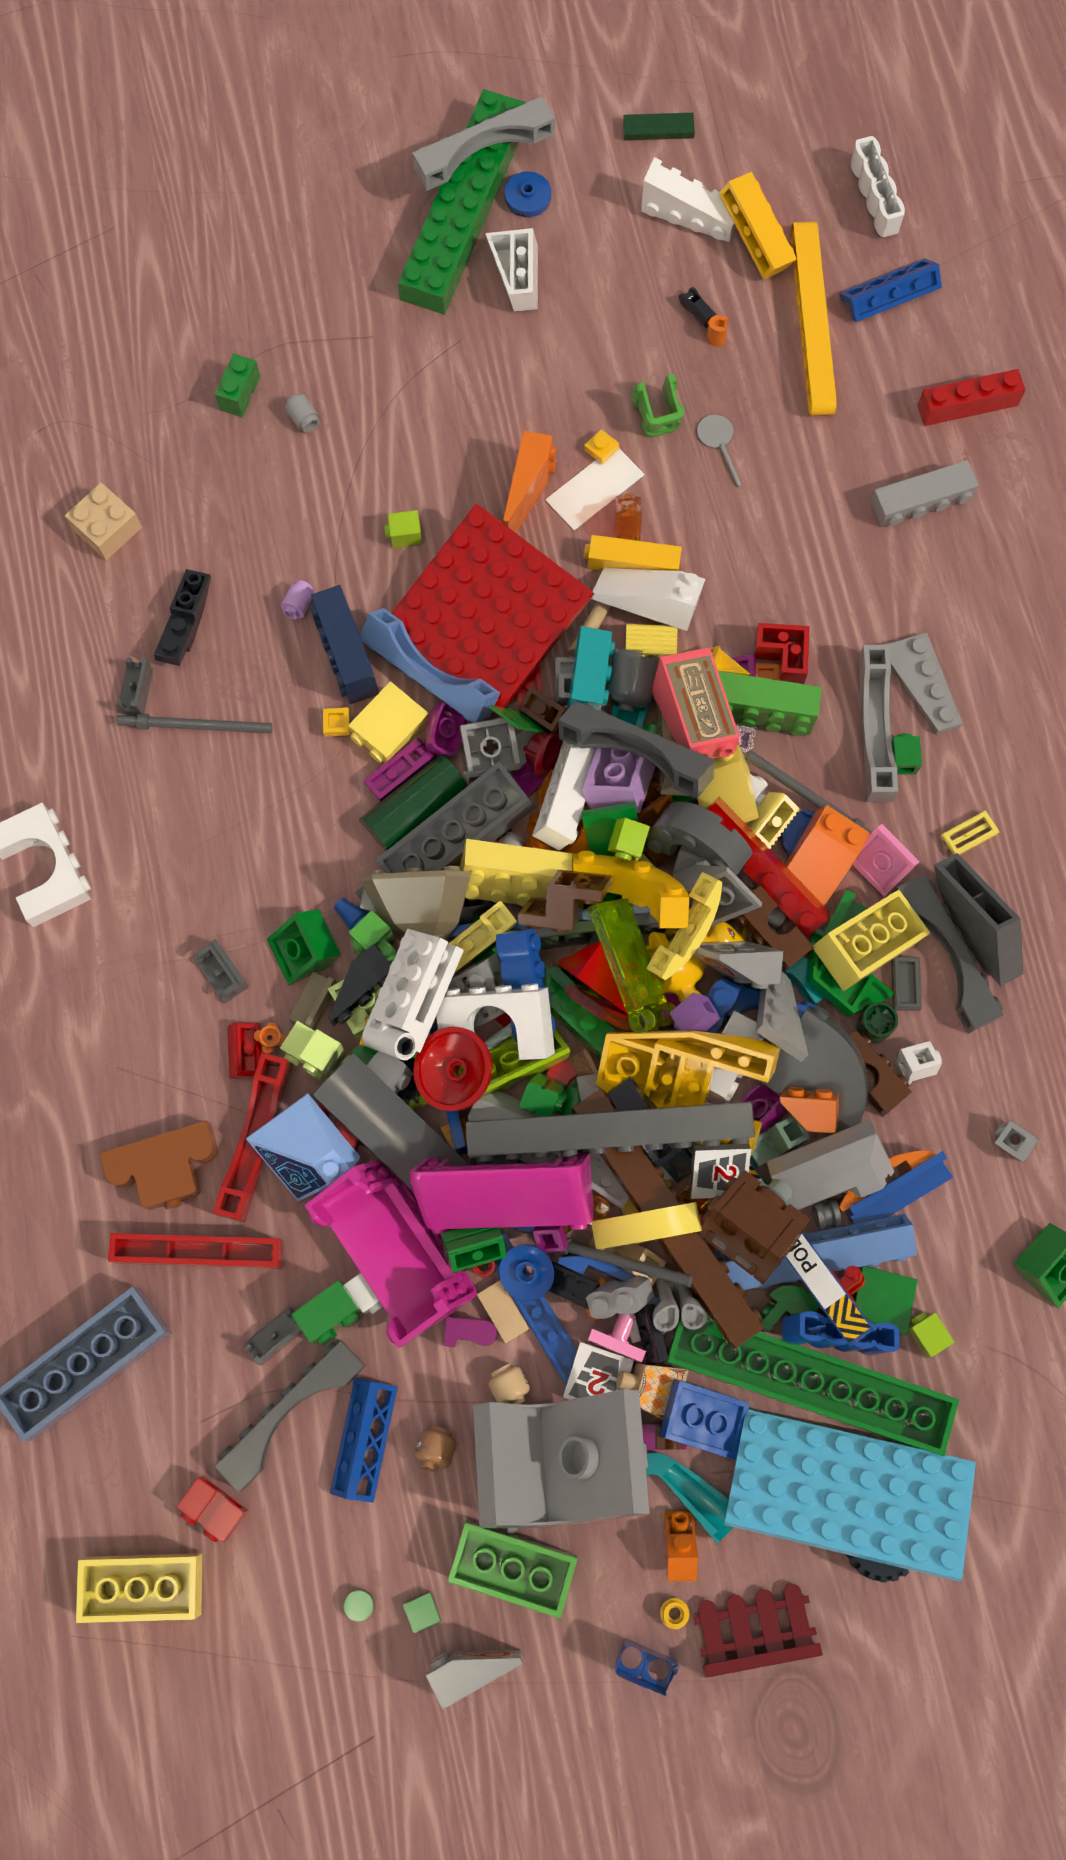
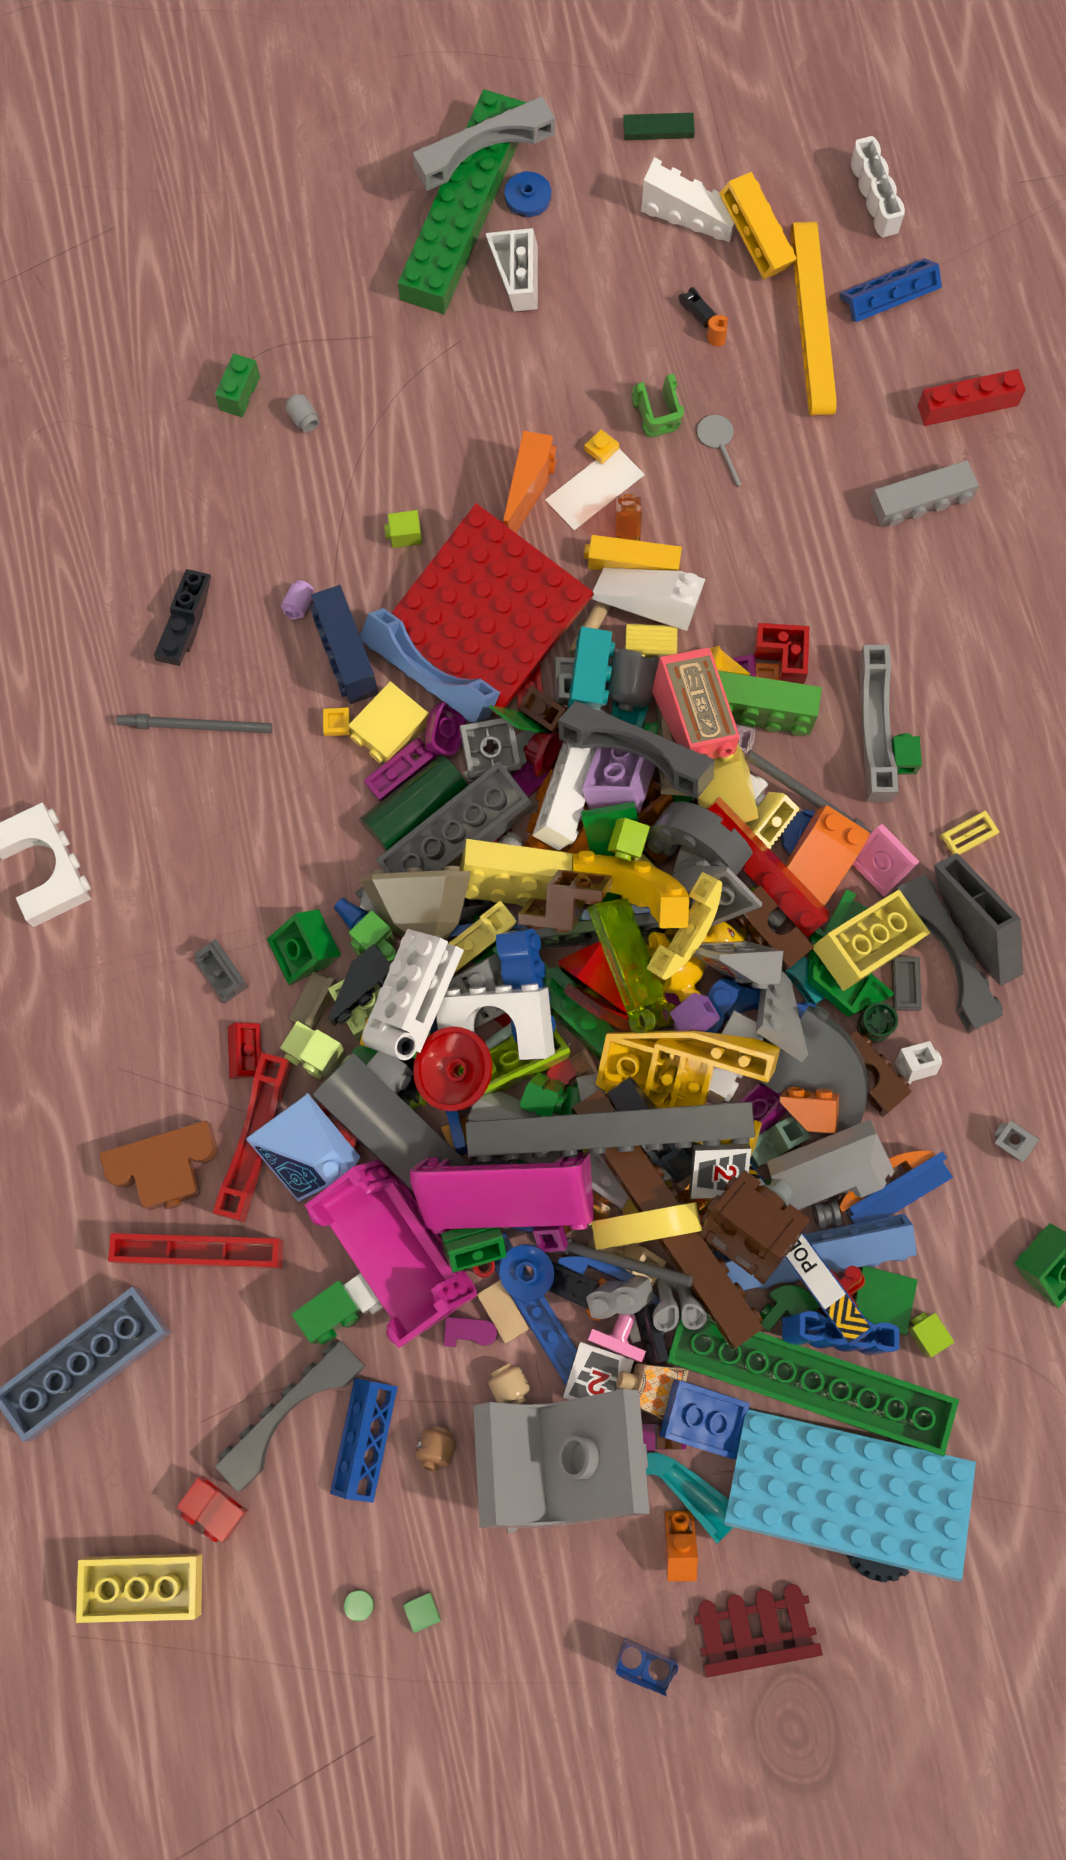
tan brick [64,482,142,561] -> none
dark grey hinge [116,657,153,716] -> none
dark grey hinge [244,1307,303,1365] -> none
orange plate [254,1022,286,1054] -> none
light grey slope [426,1649,523,1710] -> none
bright green brick [448,1520,577,1619] -> none
yellow plate [660,1598,689,1629] -> none
light grey wing [886,633,963,735] -> none

